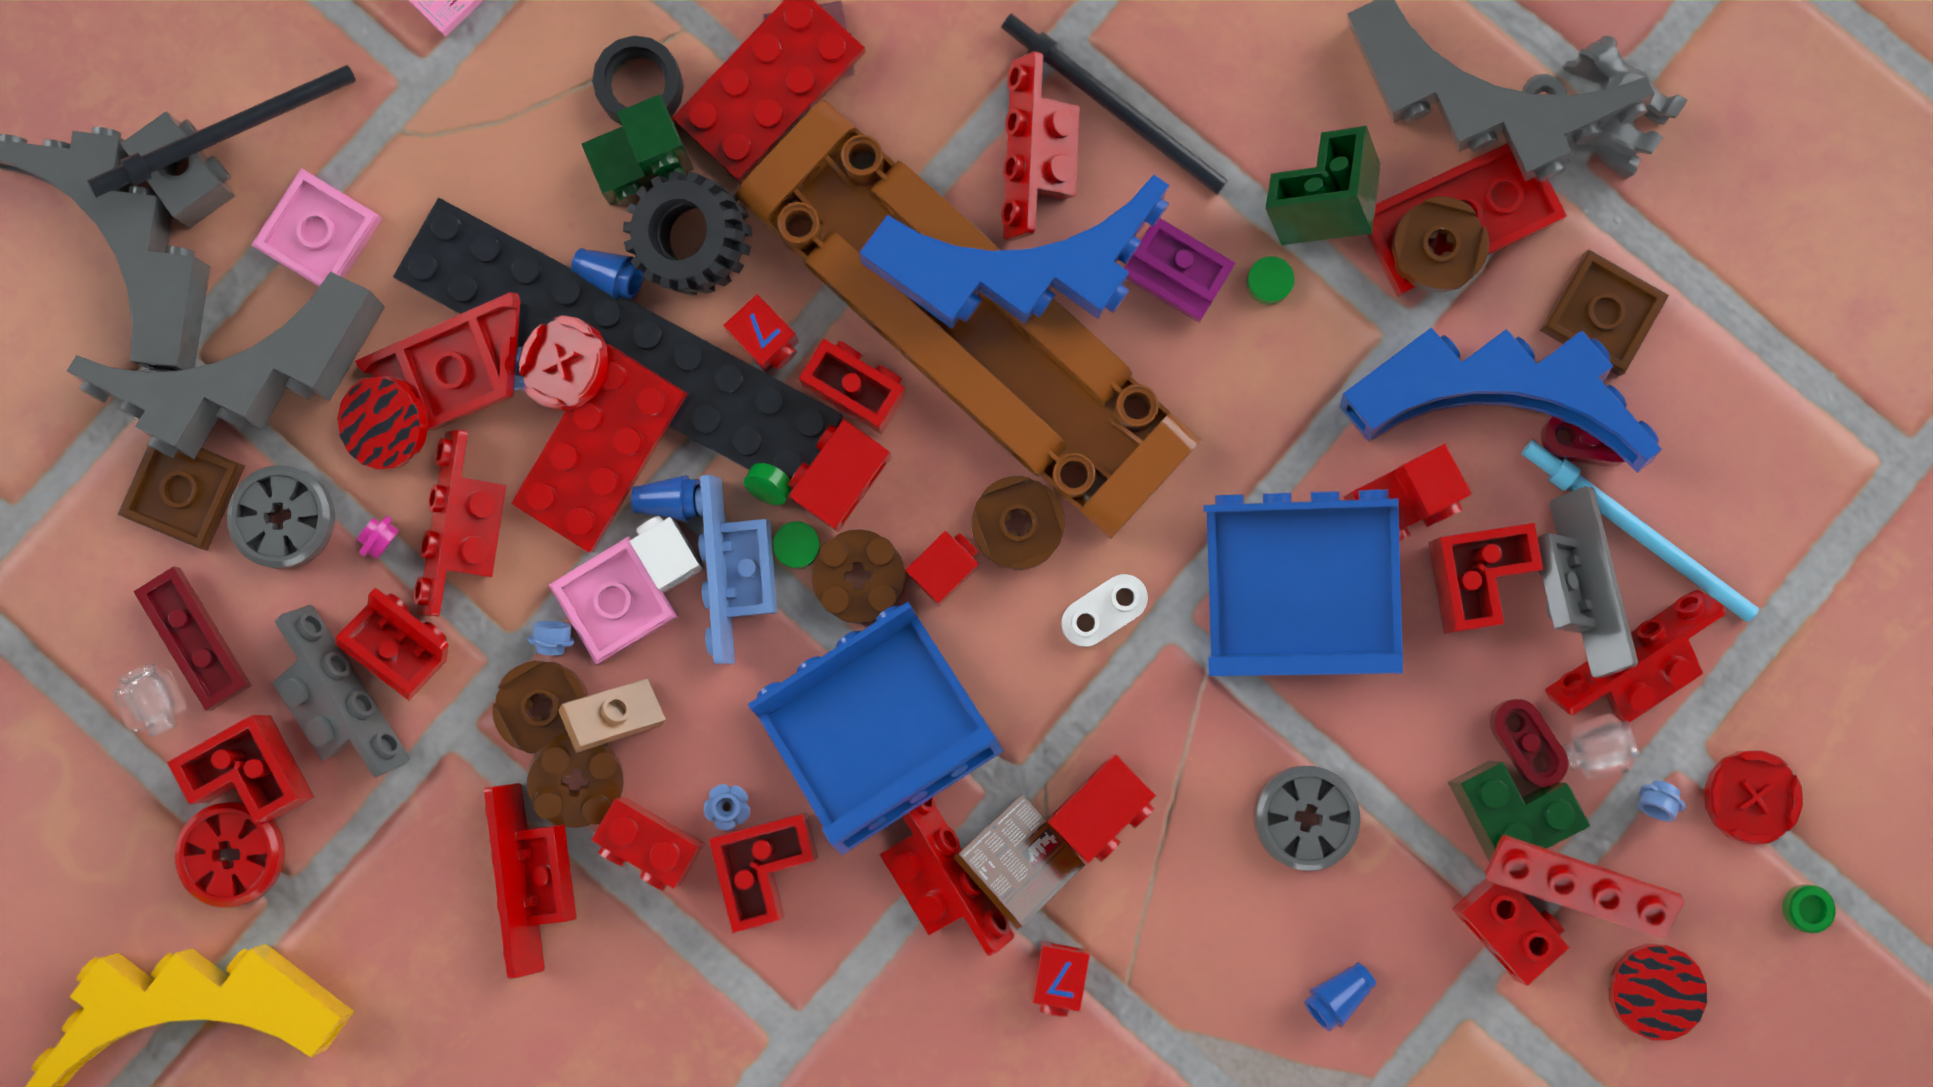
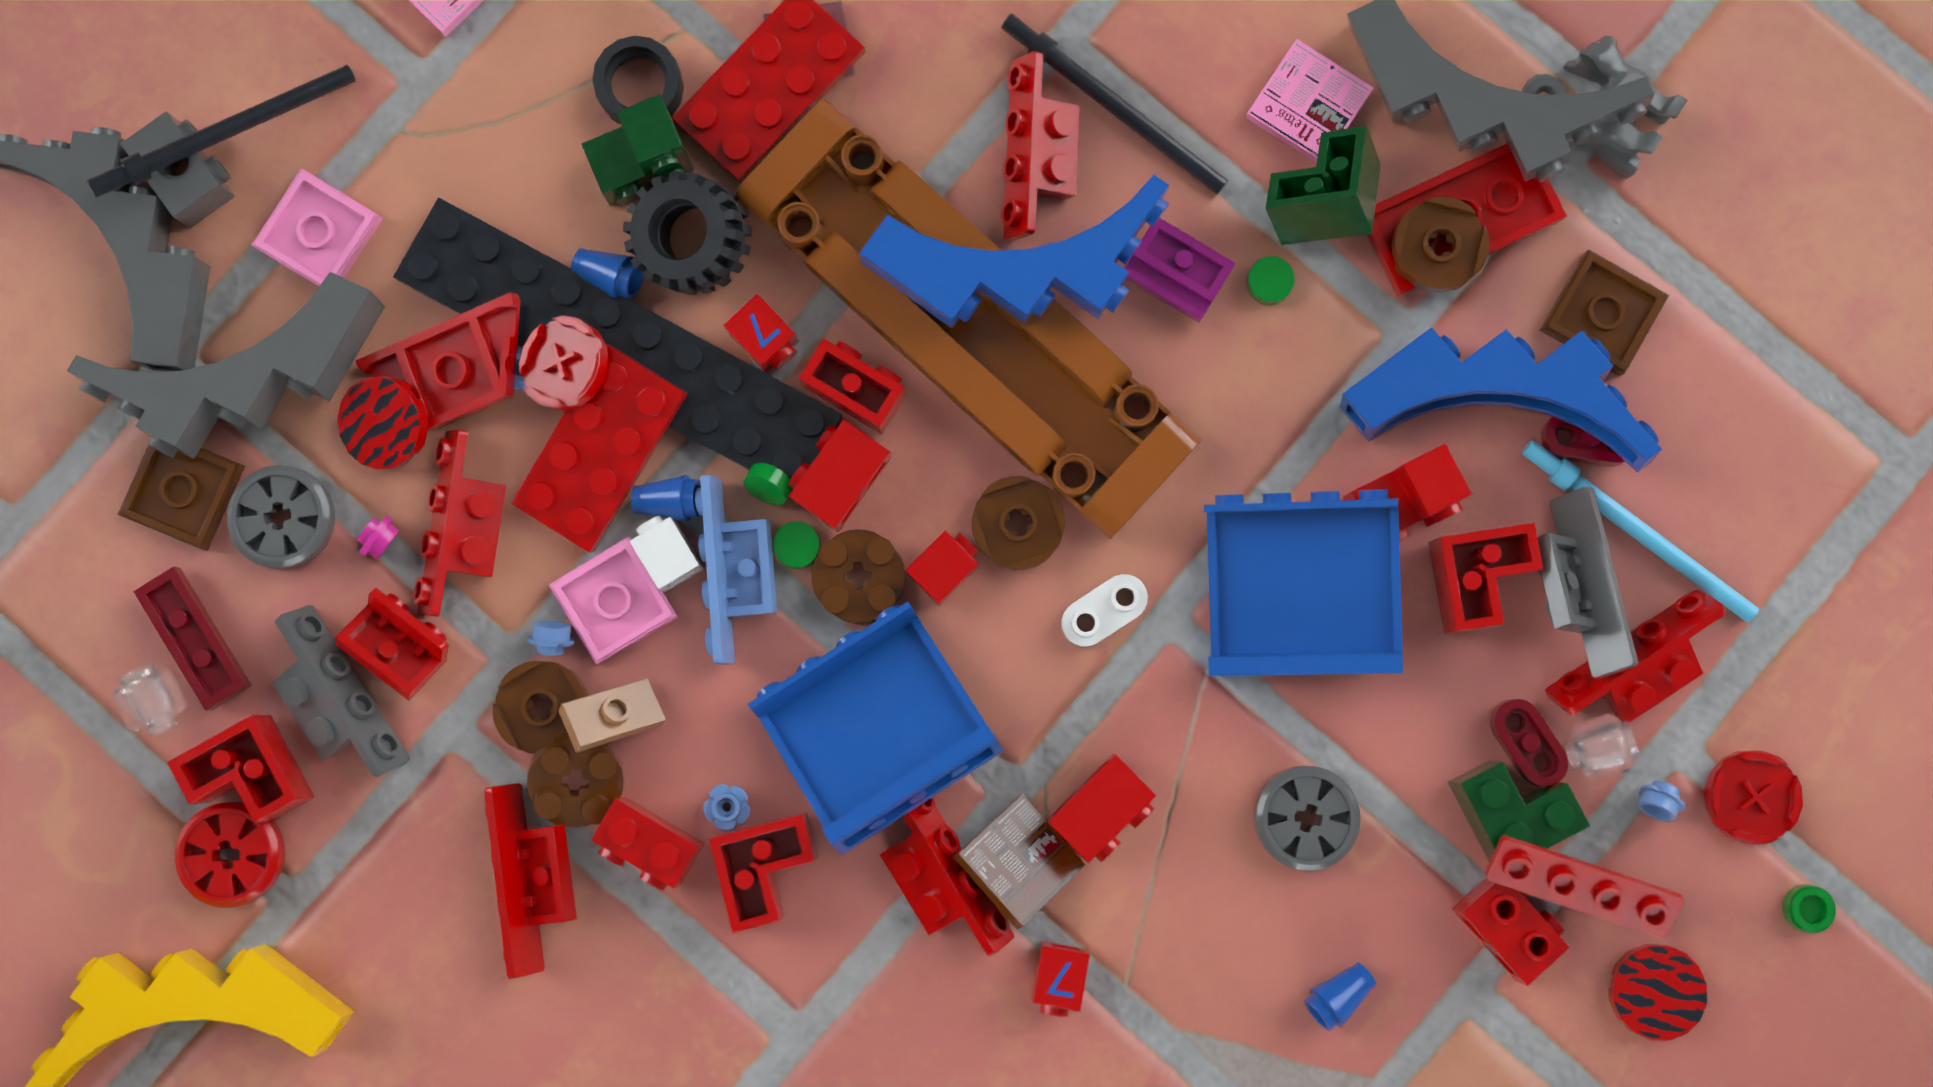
none -> bright pink tile [1245,39,1374,163]

